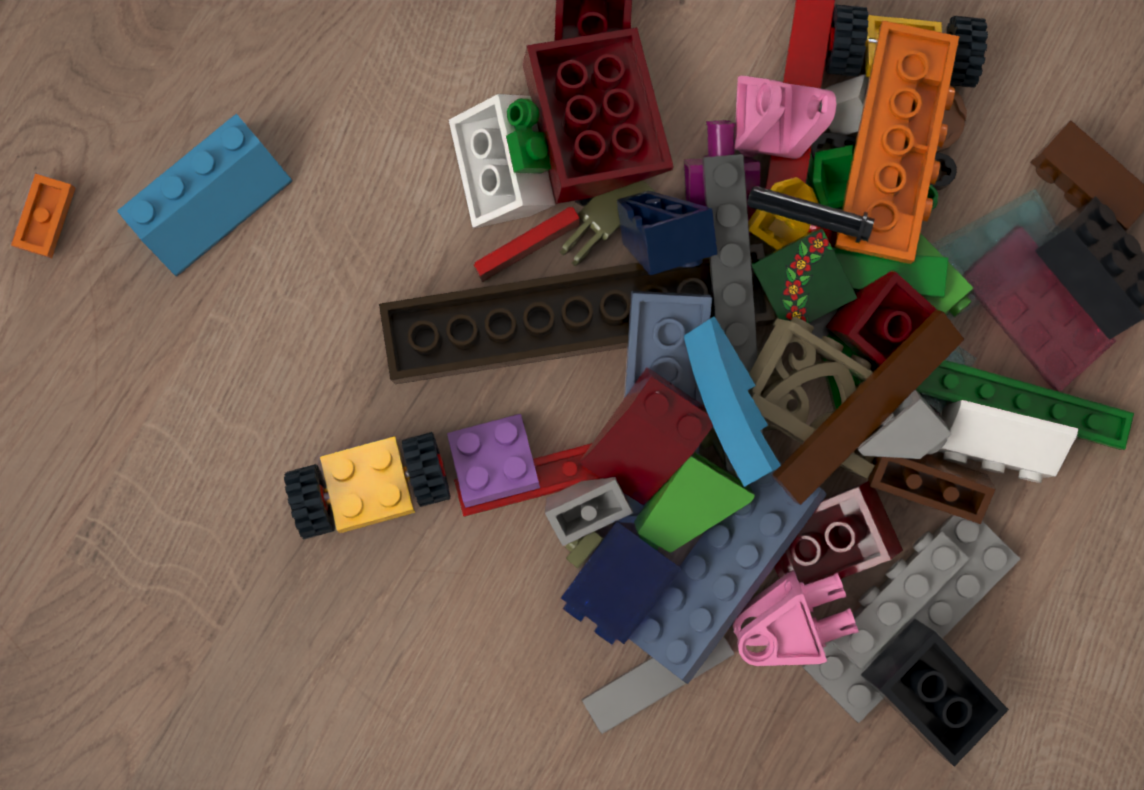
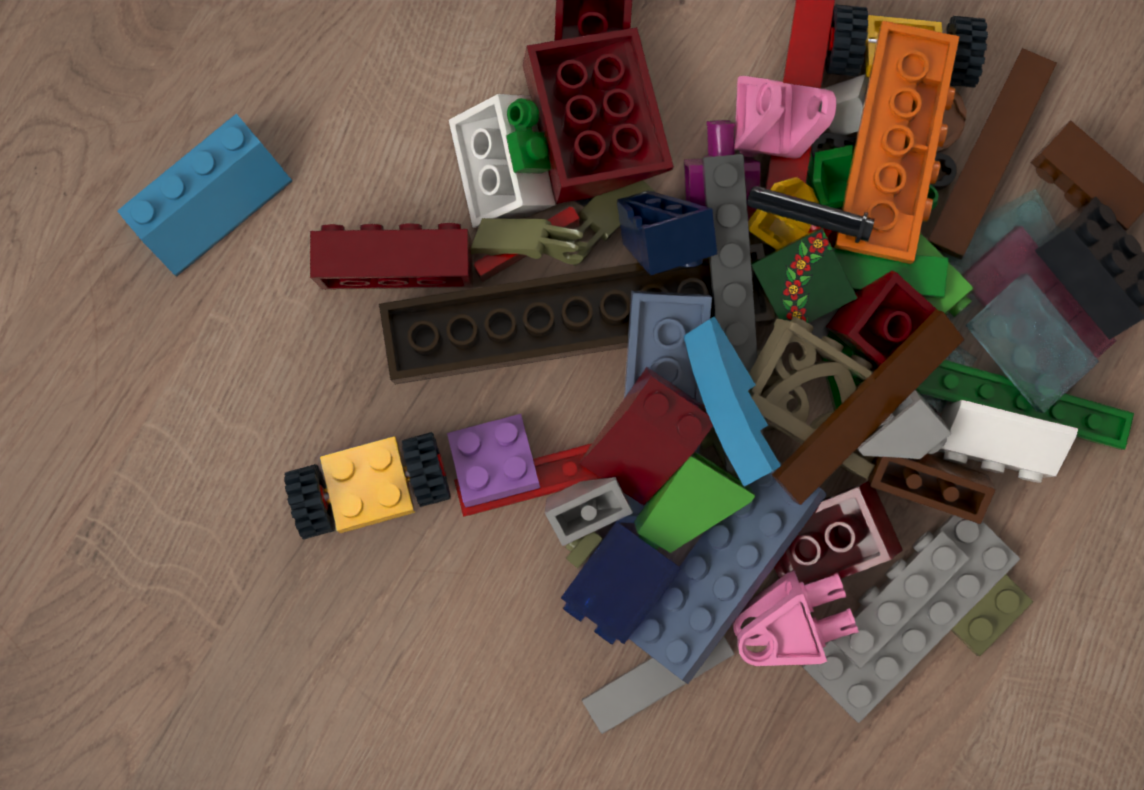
orange plate [11,174,76,259] -> none
black brick [861,619,1009,767] -> none
none -> dark red brick [310,223,473,290]
none -> olive arm [471,218,588,264]
none -> reddish brown tile [928,48,1057,260]
none -> olive plate [951,574,1033,656]
none -> clear light blue plate [965,274,1099,413]

